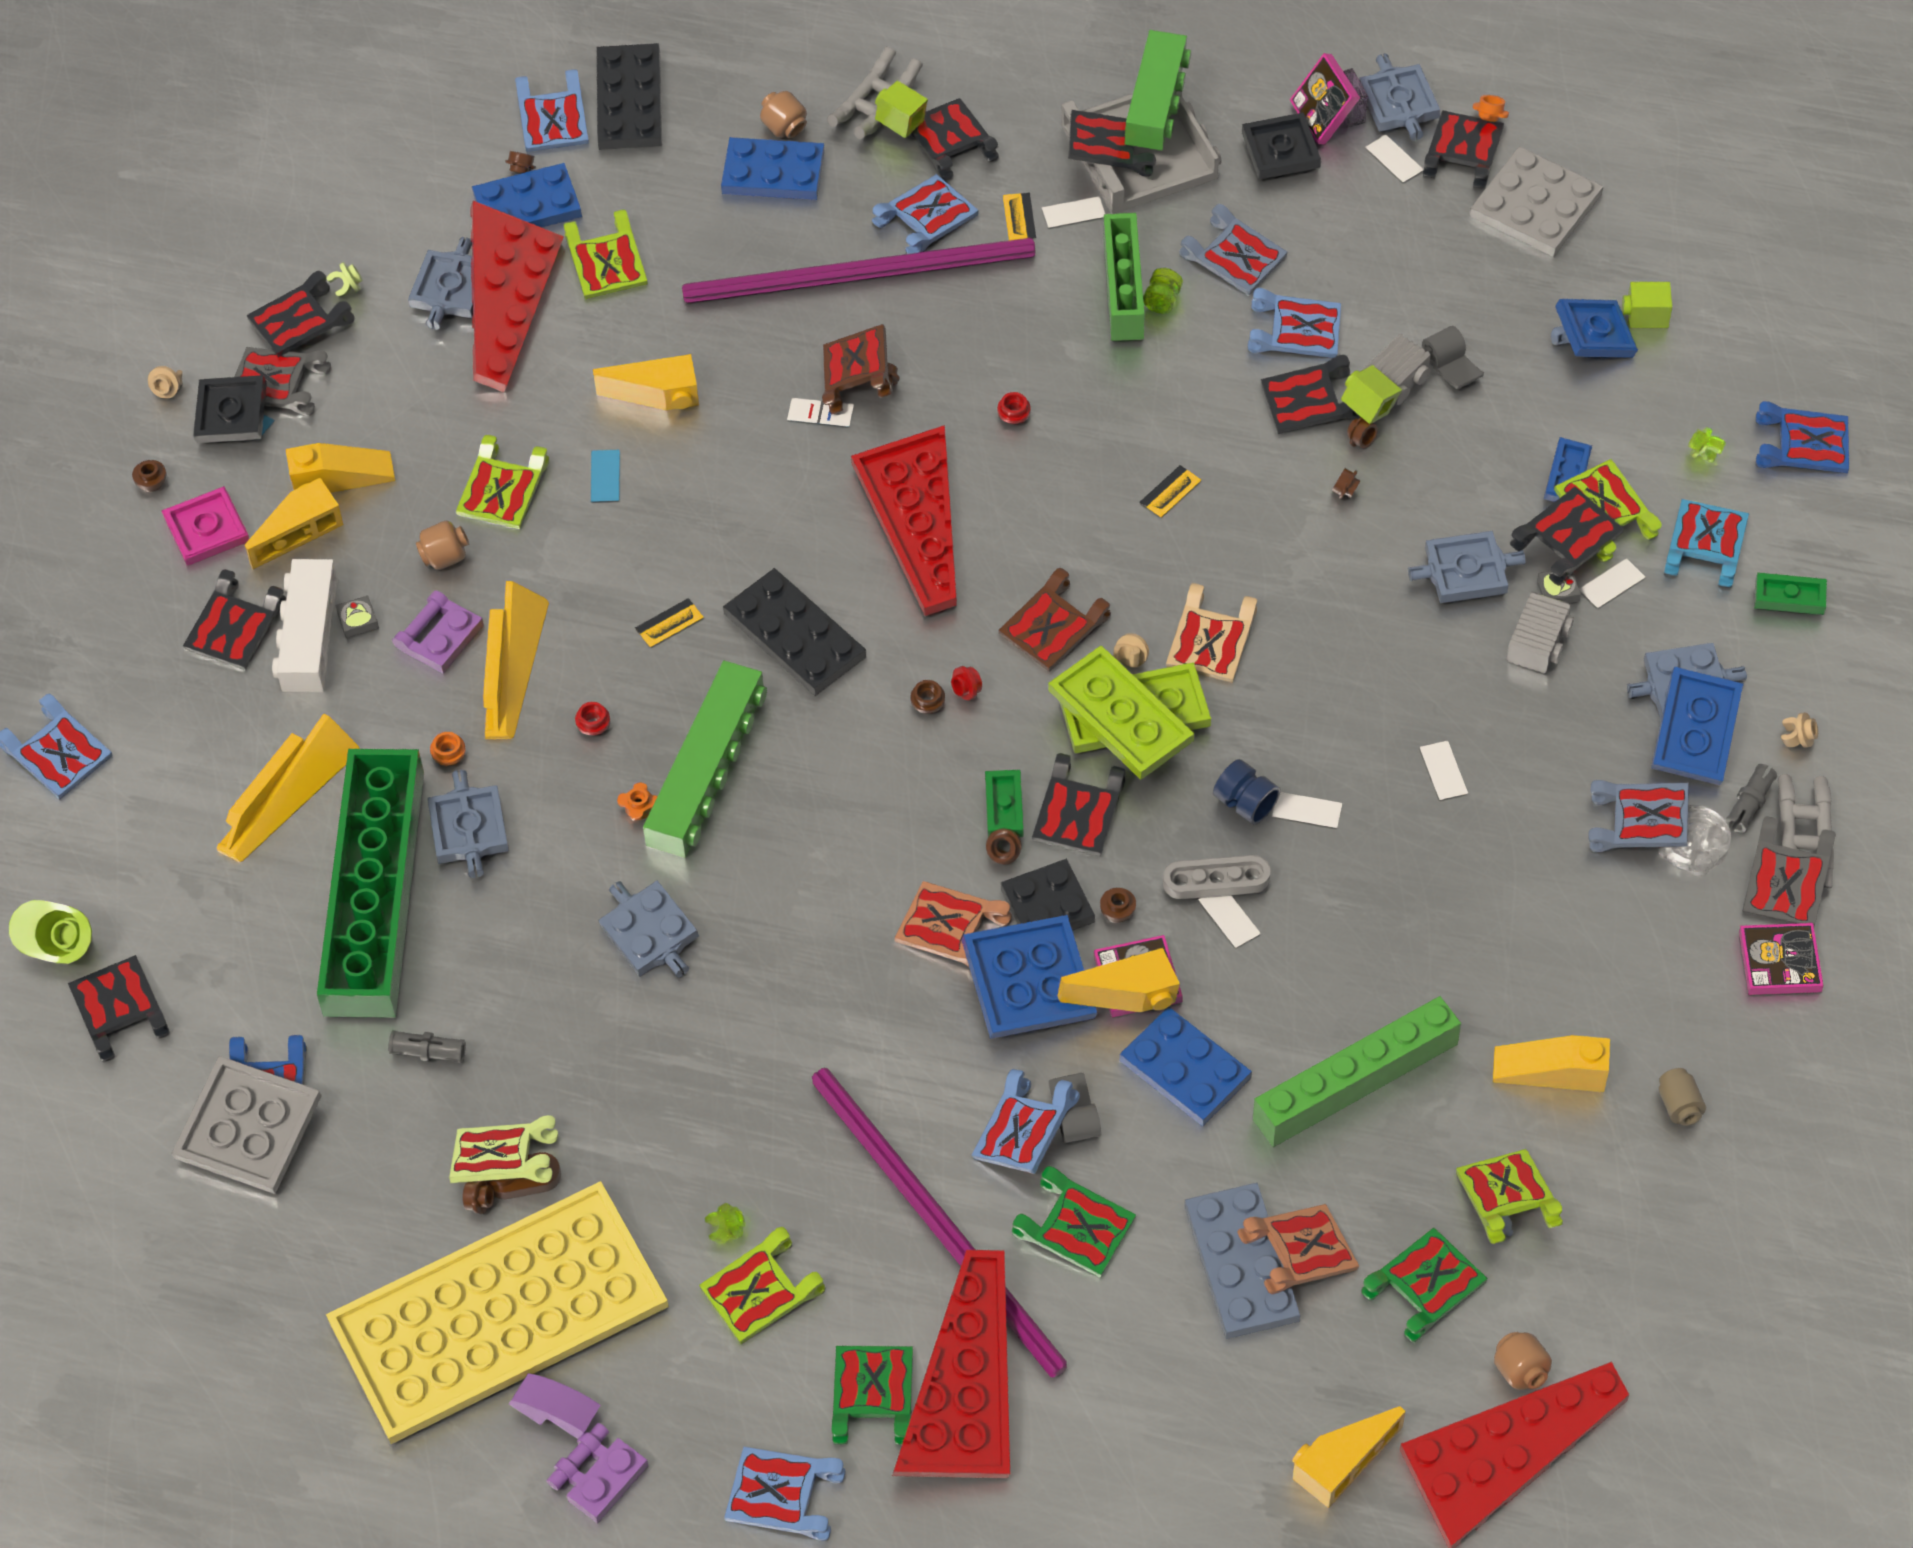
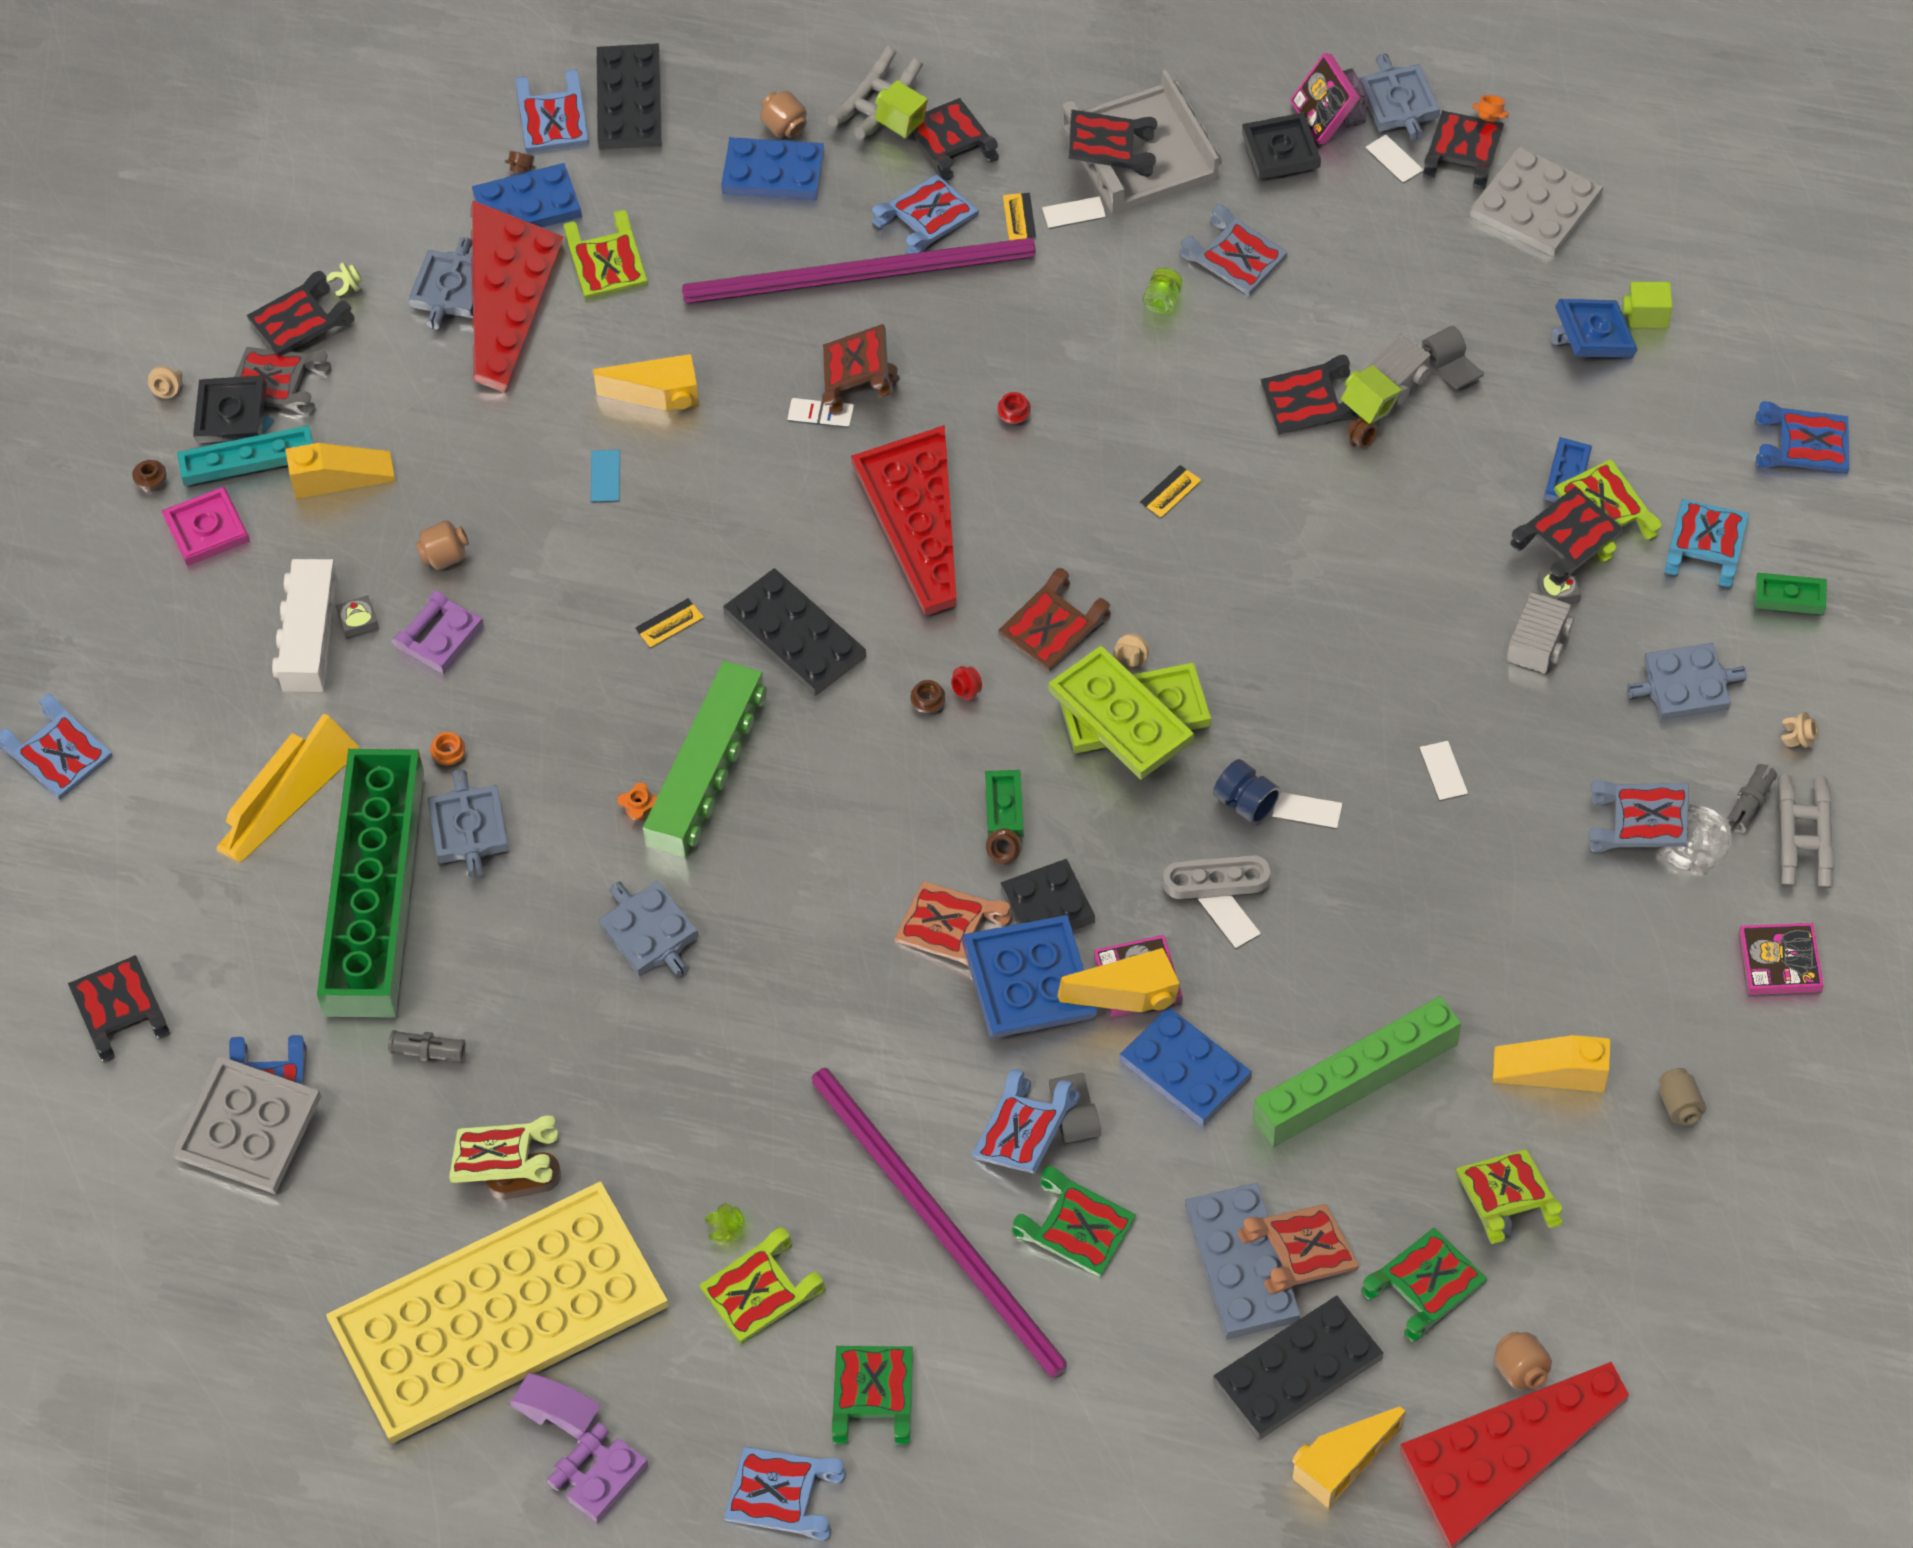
lime piece [9,900,93,964] -> none
black flag [183,569,287,670] -> none
yellow slope [245,478,344,569] -> none
lime flag [456,435,550,529] -> none
reddish brown plate [463,1181,494,1214] -> none
yellow wedge [483,581,549,739] -> none
red plate [575,702,610,735] -> none
red wing [892,1250,1010,1478] -> none
flag [1032,753,1125,857] -> none
reddish brown plate [1100,888,1136,923] -> none
bright green brick [1103,213,1144,341] -> none
bright green brick [1125,30,1191,150] -> none
flag [1166,583,1257,683] -> none
medium blue flag [1248,288,1341,358] -> none
reddish brown plate [1331,468,1361,499] -> none
sand blue plate [1408,531,1526,603] -> none
white sticker [1579,558,1646,608] -> none
blue plate [1651,667,1743,785] -> none
clear neon green plate [1688,427,1726,463] -> none
flag [1742,816,1836,927] -> none
none -> teal plate [177,425,313,486]
none -> black plate [1213,1295,1384,1440]

